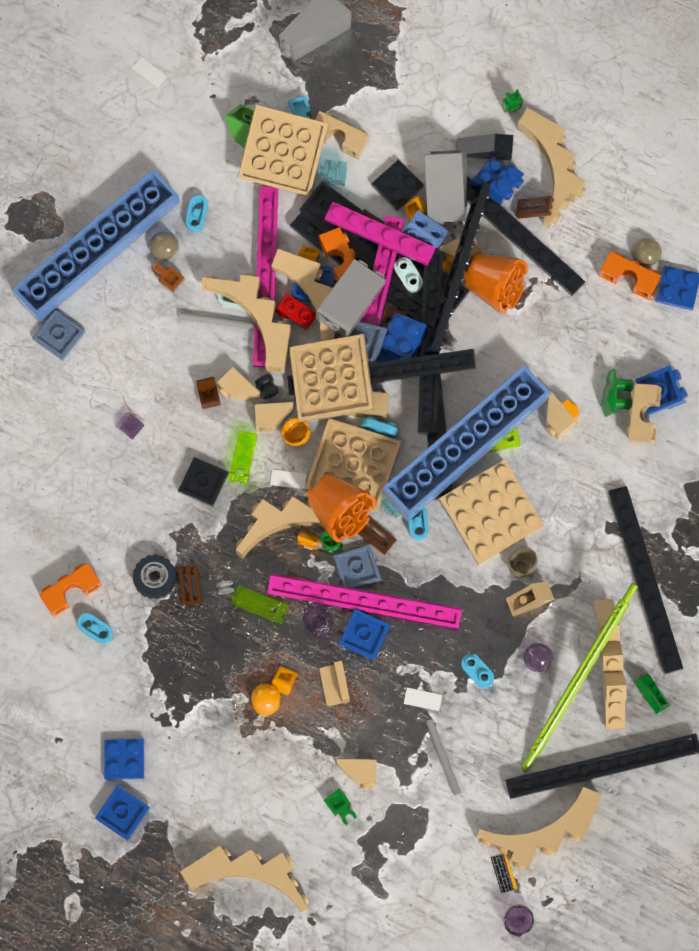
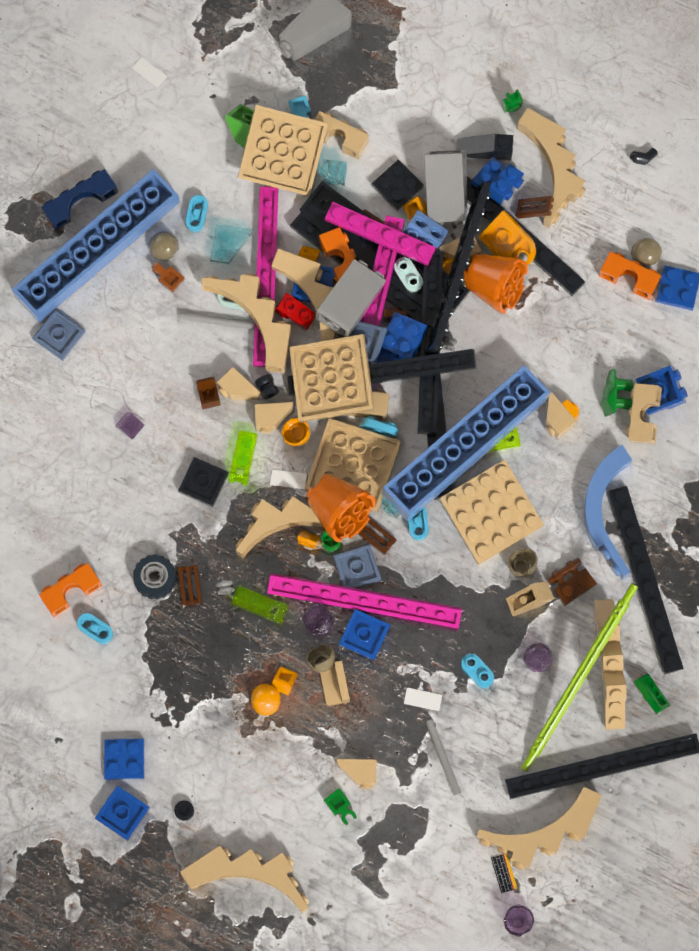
none -> dark blue arch [41,169,118,231]
none -> black tile [174,800,195,821]
none -> clear light blue wing [210,224,252,264]
none -> dark tan hair [306,644,336,672]
none -> light orange plate [478,210,536,266]
none -> reddish brown plate [546,558,597,606]
none -> medium blue arch [584,445,632,580]
none -> black arm [630,147,658,165]

